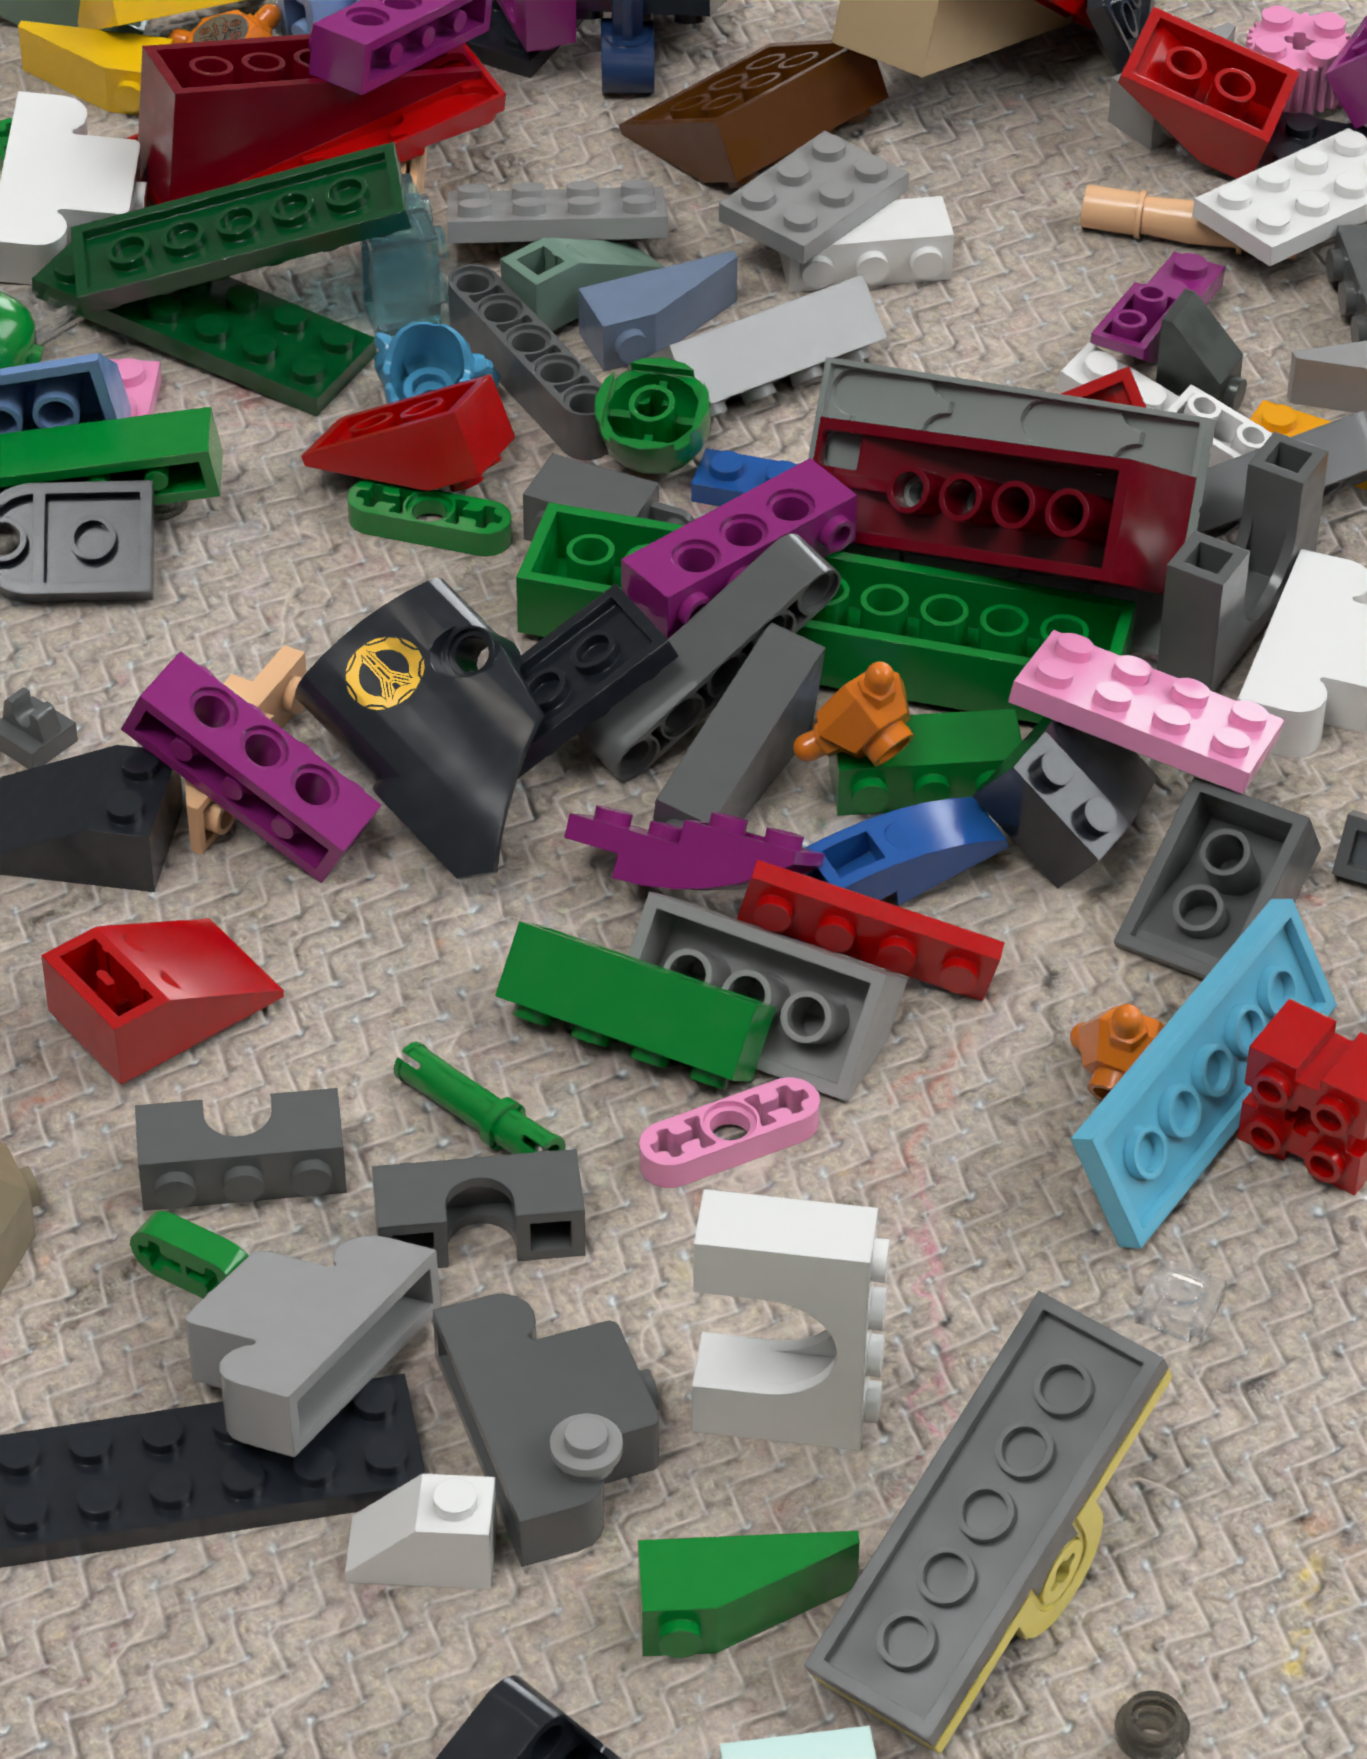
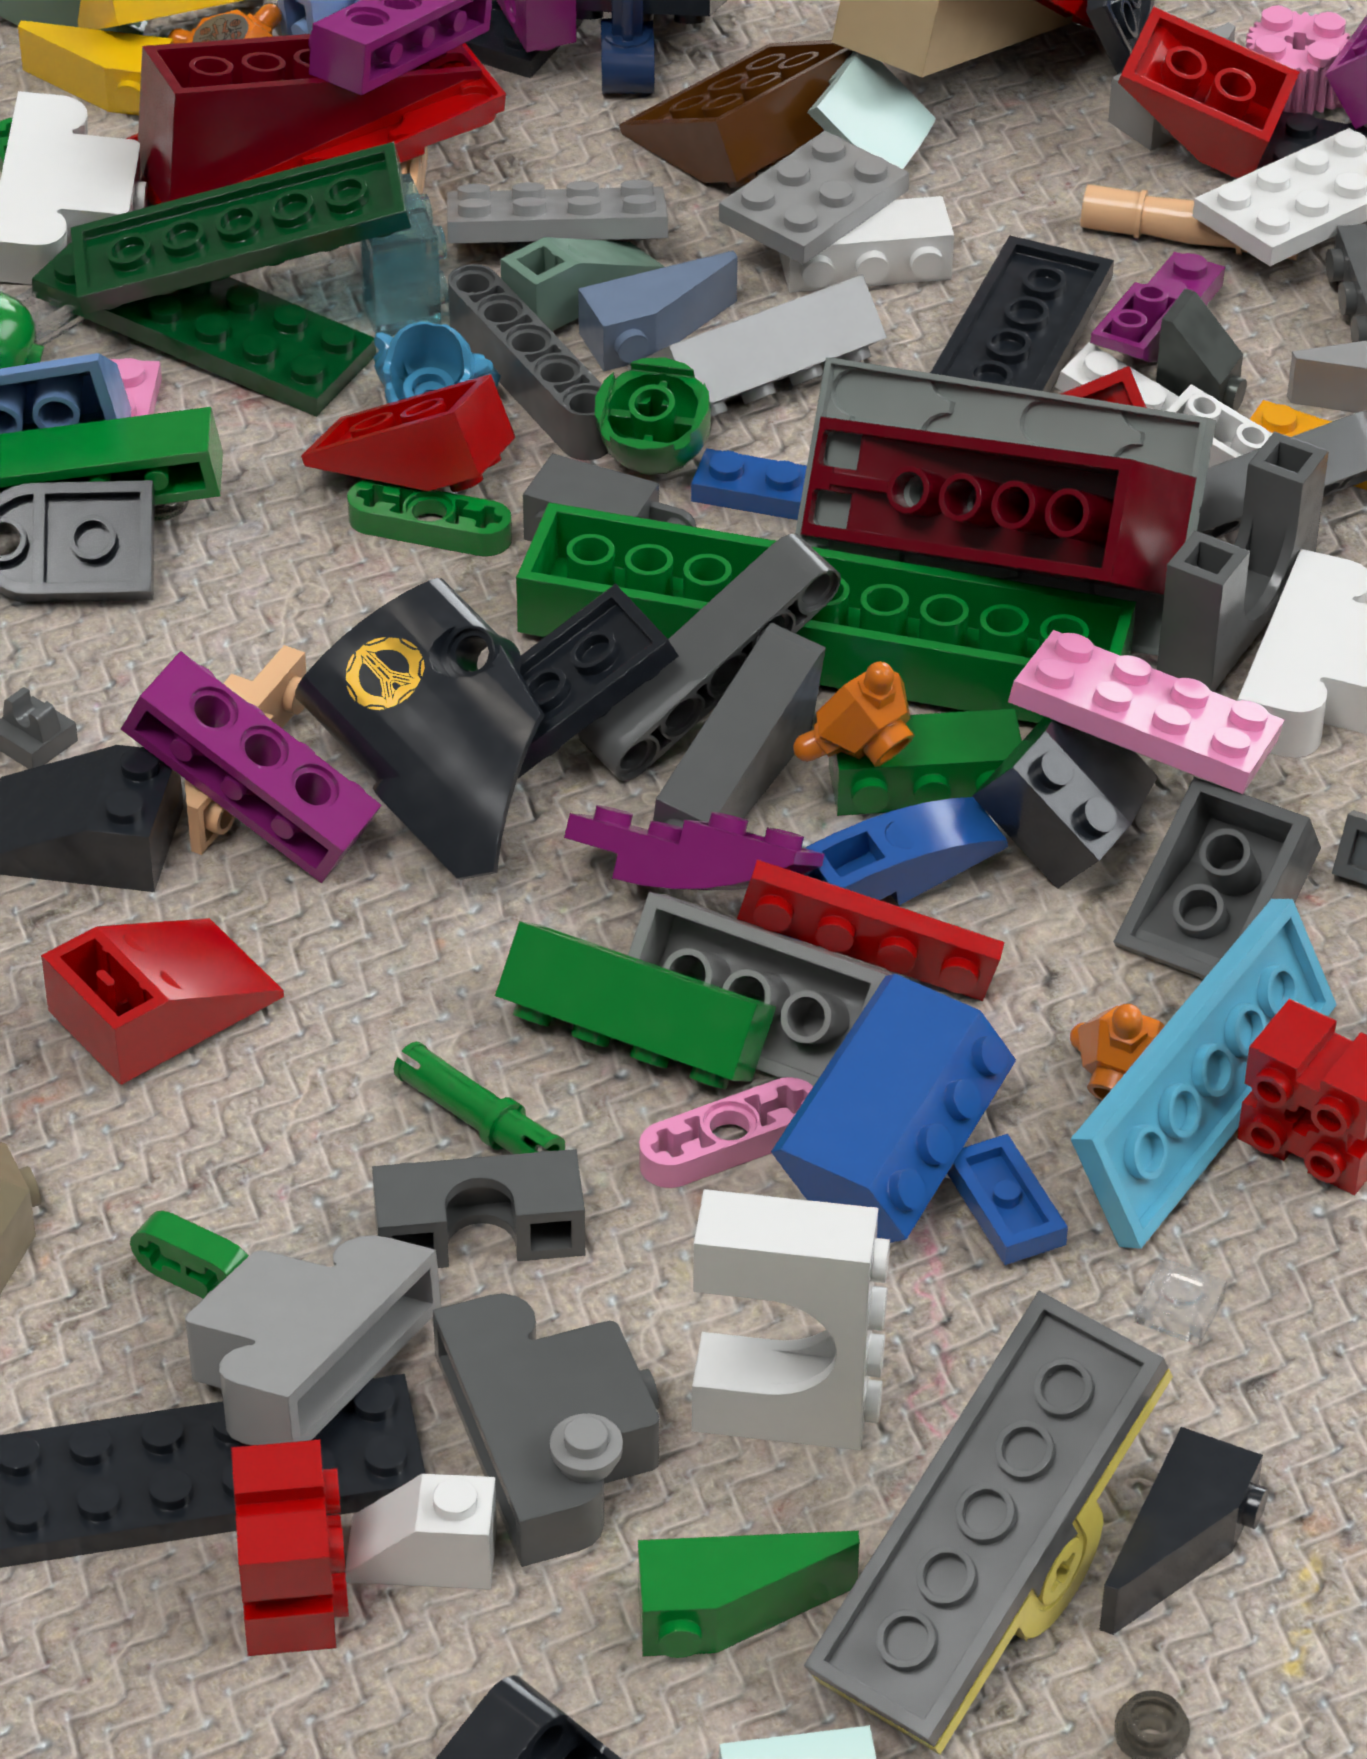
dark grey arch [135,1088,347,1211] -> none
magenta brick [621,458,857,639] -> none
none -> red brick [231,1440,349,1656]
none -> blue slope [771,974,1016,1243]
none -> light aqua slope [807,51,936,169]
none -> black plate [930,235,1114,392]
none -> blue plate [947,1134,1068,1265]
none -> black slope [1099,1427,1269,1635]

